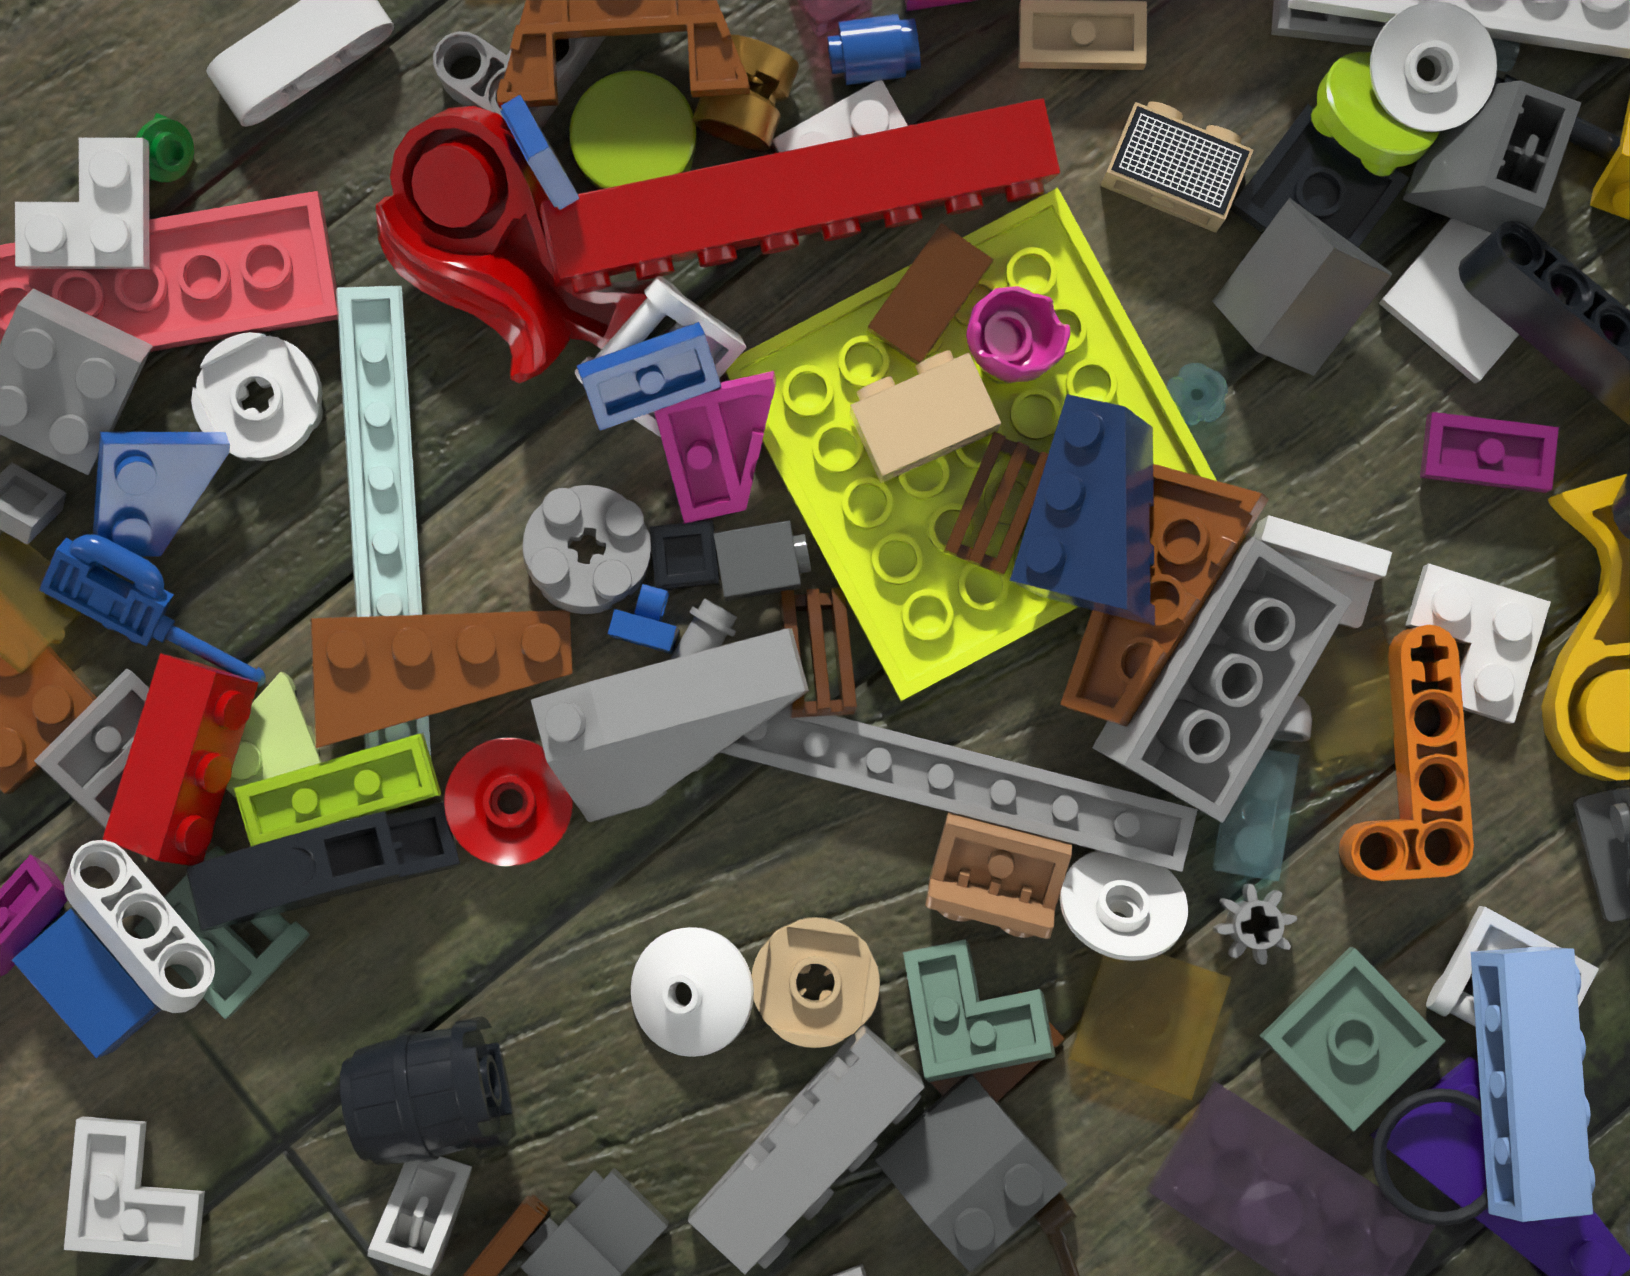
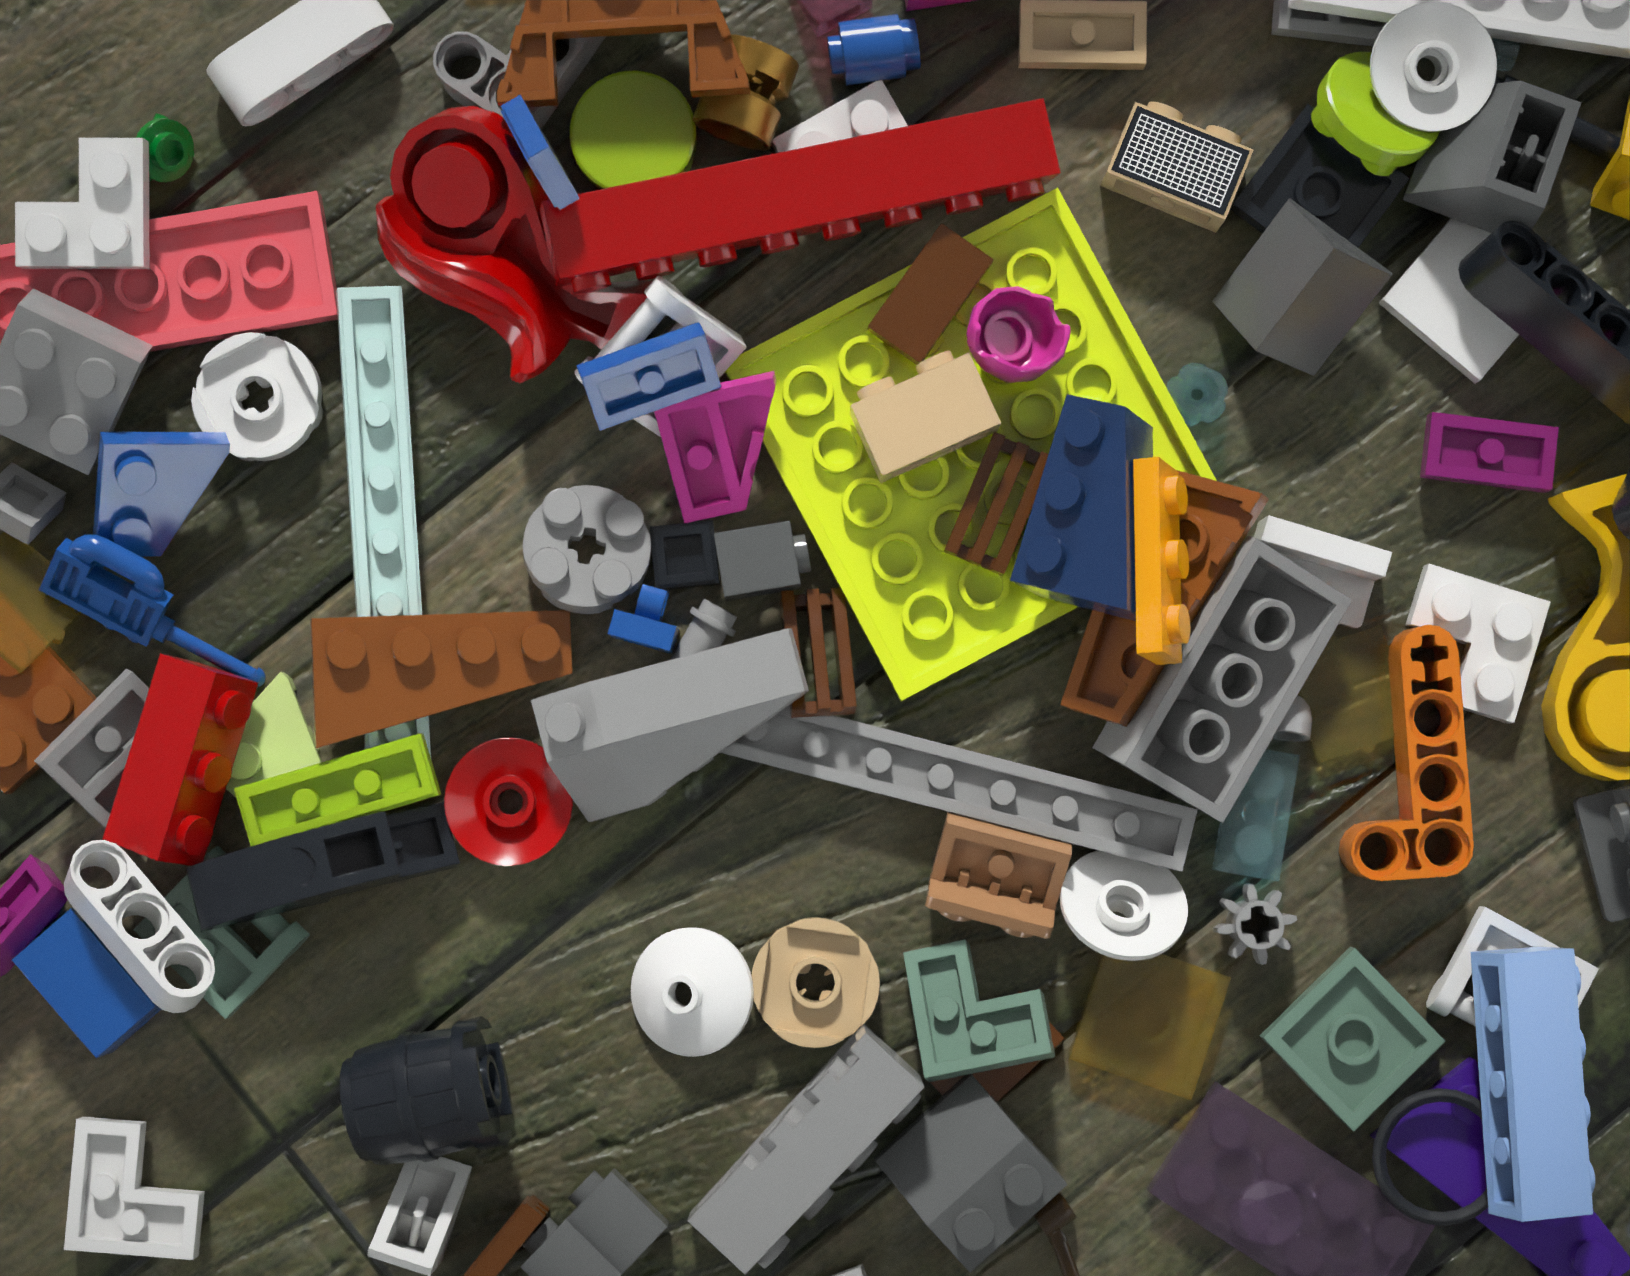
none -> light orange plate [1133,457,1190,665]

